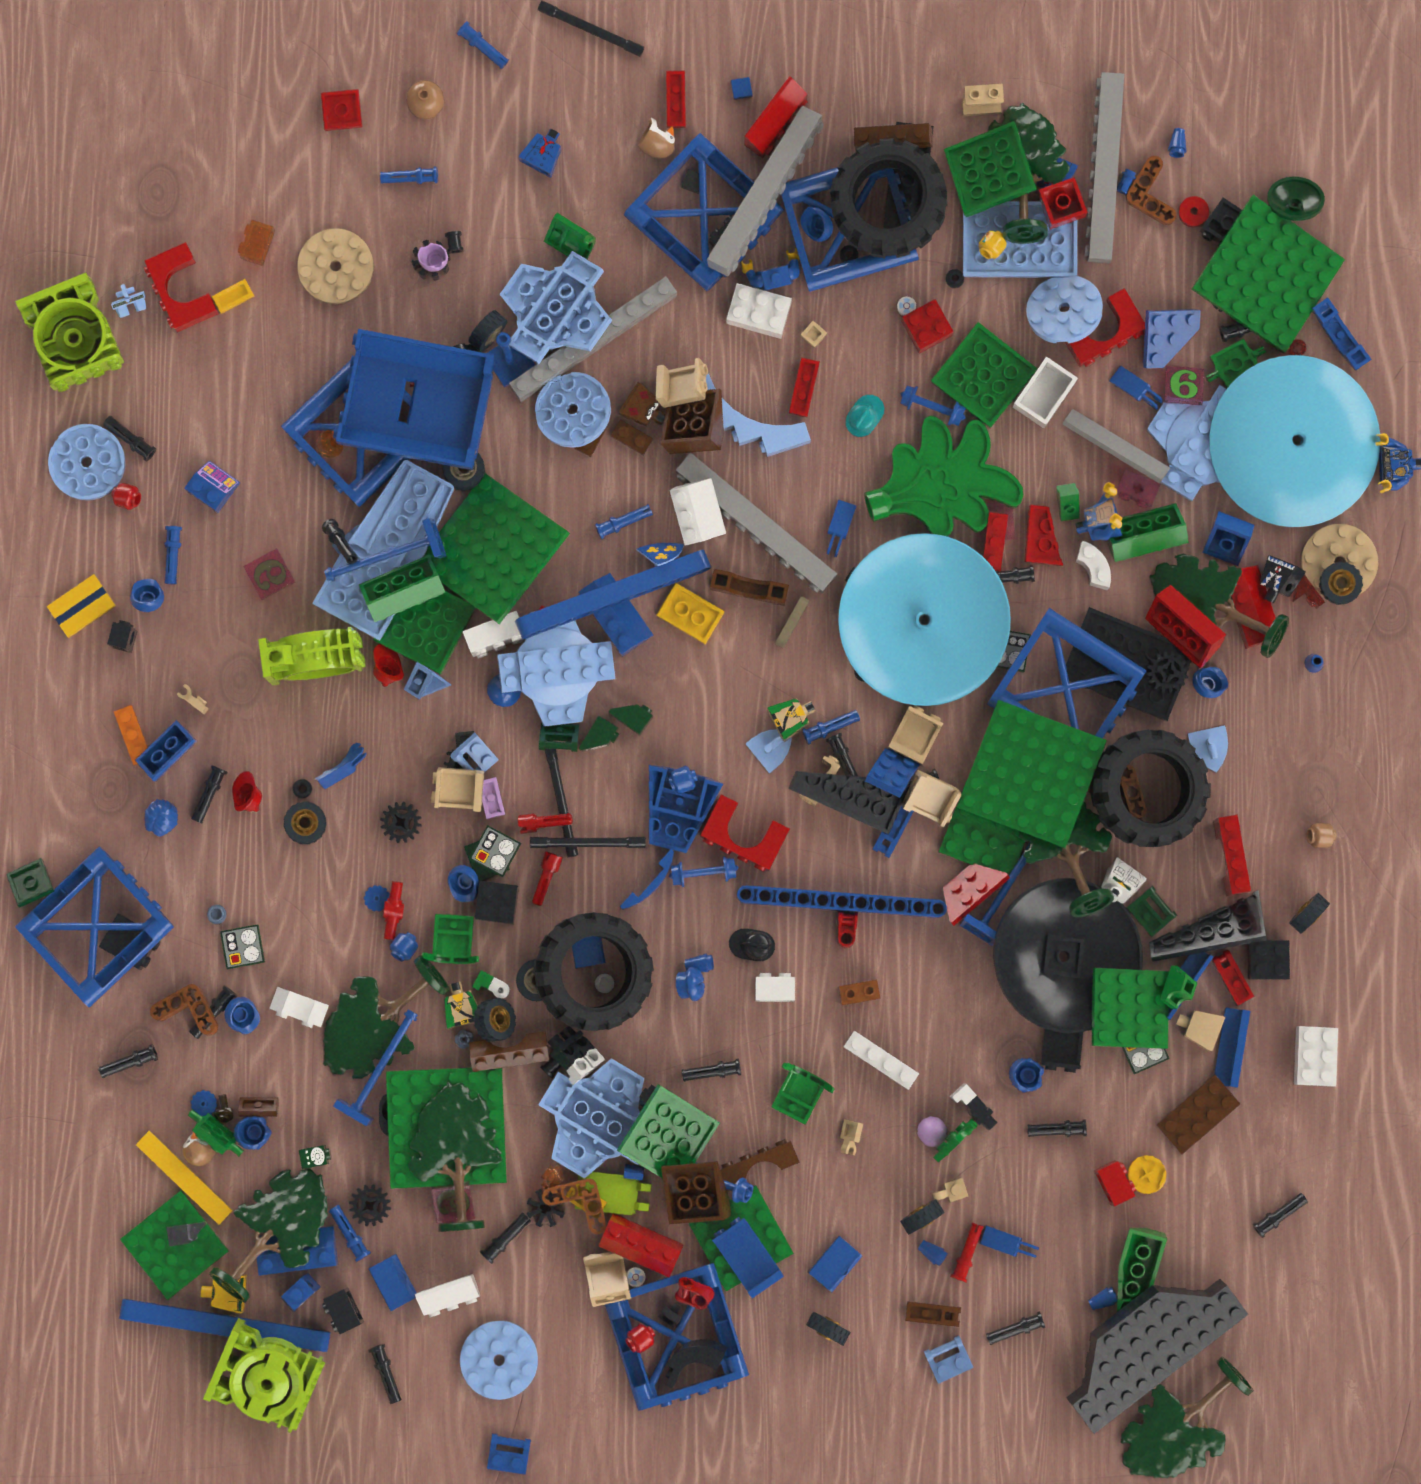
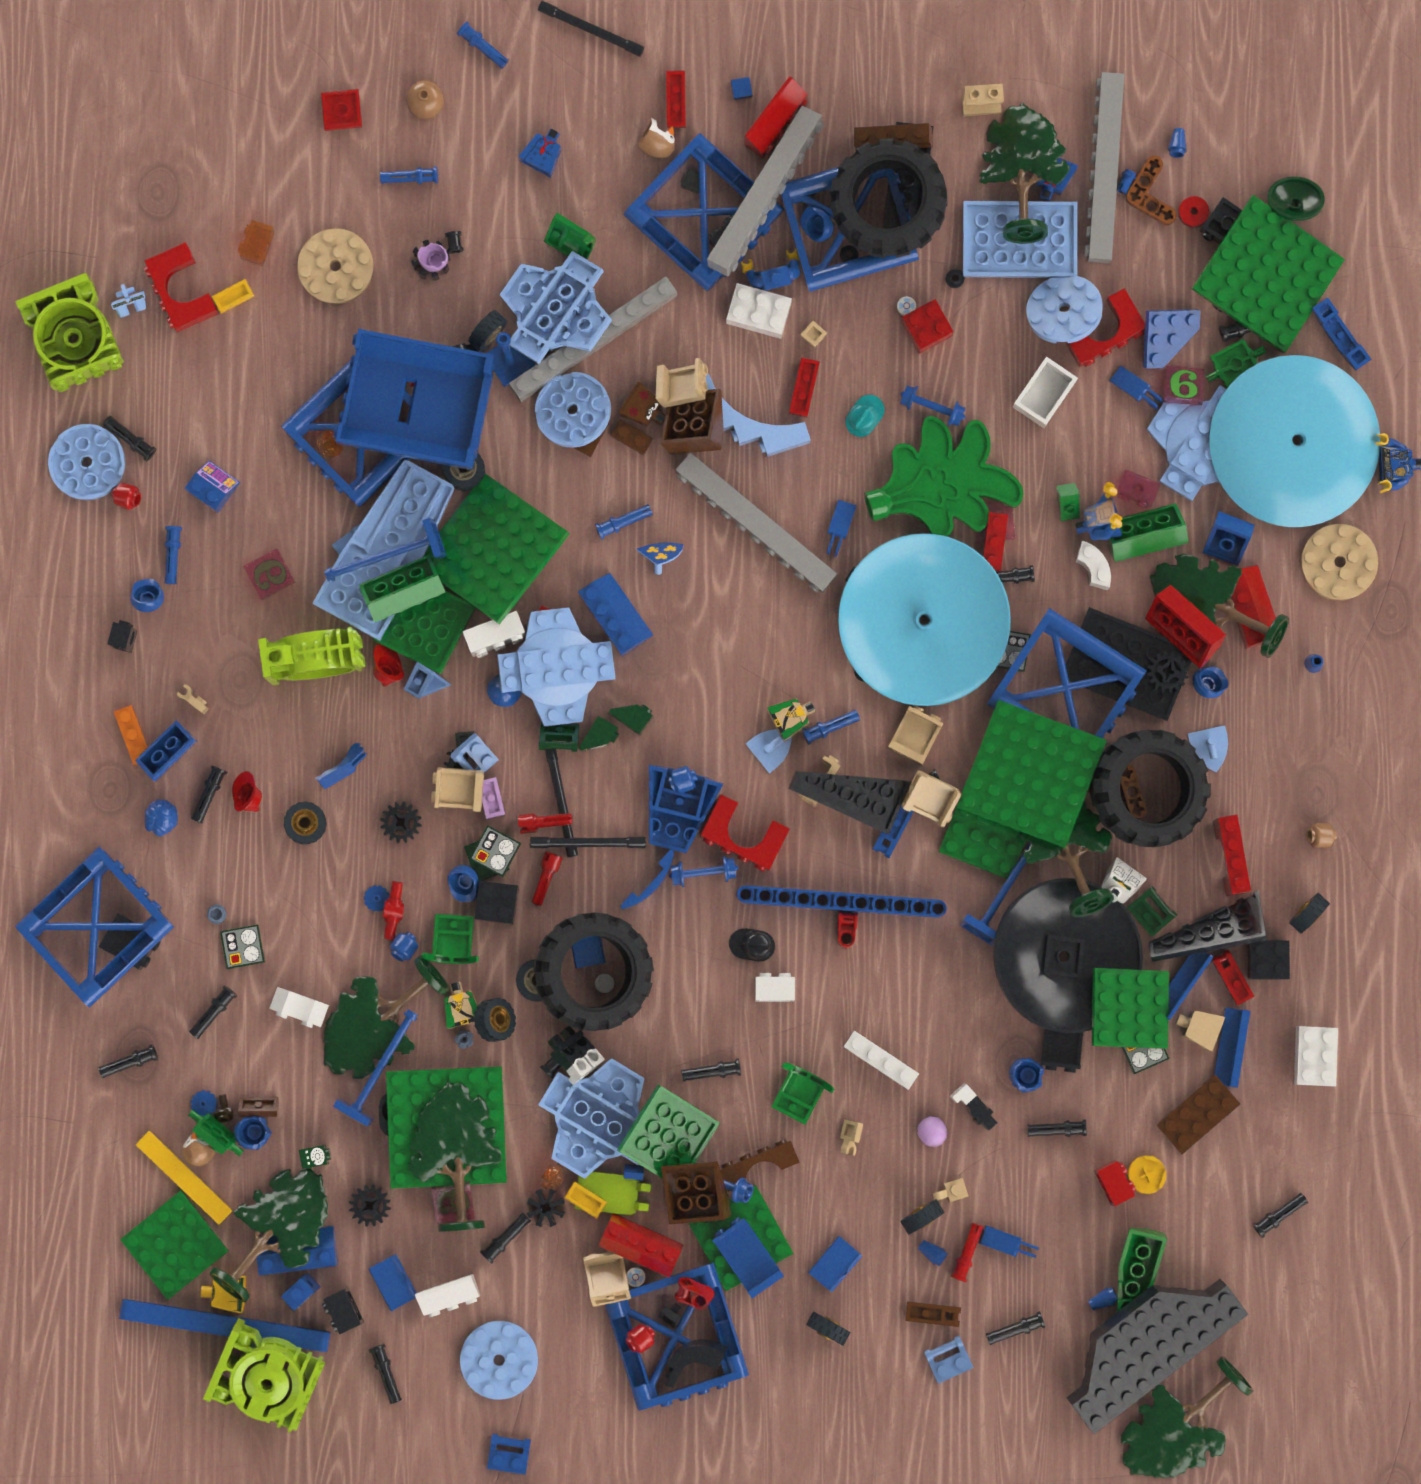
dark green tile [6,858,55,908] -> none
yellow tile [47,574,116,638] -> none
dark orange beam [150,984,218,1036] -> none
slope [167,1222,206,1246] -> none
blue hat [224,997,260,1034] -> none
black plate [293,779,312,799] -> none
black pin [322,519,358,564] -> none
blue pin [329,1205,371,1262] -> none
reddish brown arch [469,1031,550,1072] -> none
leg [472,970,510,999] -> none
blue beam [515,550,712,639] -> none
dark orange beam [542,1178,606,1234] -> none
black plate [639,1084,656,1107] -> none
yellow tile [656,583,725,645] -> none
white slope [670,478,726,545] -> none
blue piece [676,967,705,1001] -> none
blue cone [685,953,714,972] -> none
reddish brown arch [710,569,789,606] -> none
dark tan beam [775,596,810,649] -> none
black pin [826,733,858,776] -> none
dark orange brick [838,979,881,1006] -> none
blue plate [865,748,920,798] -> none
green plate [931,322,1038,429] -> none
green plate [933,1118,977,1163] -> none
wing [943,864,1010,926] -> none
green plate [944,121,1037,218] -> none
yellow head [978,231,1007,259] -> none
red wing [1024,505,1063,566] -> none
red slope [1038,177,1088,230] -> none
light grey tile [1063,409,1170,484] -> none
green brick [1160,966,1197,1009] -> none
black torso [1260,555,1306,603] -> none
clear red bush [1288,339,1307,355] -> none
clear red slope [1293,575,1325,609] -> none
black wheel [1319,562,1363,605] -> none

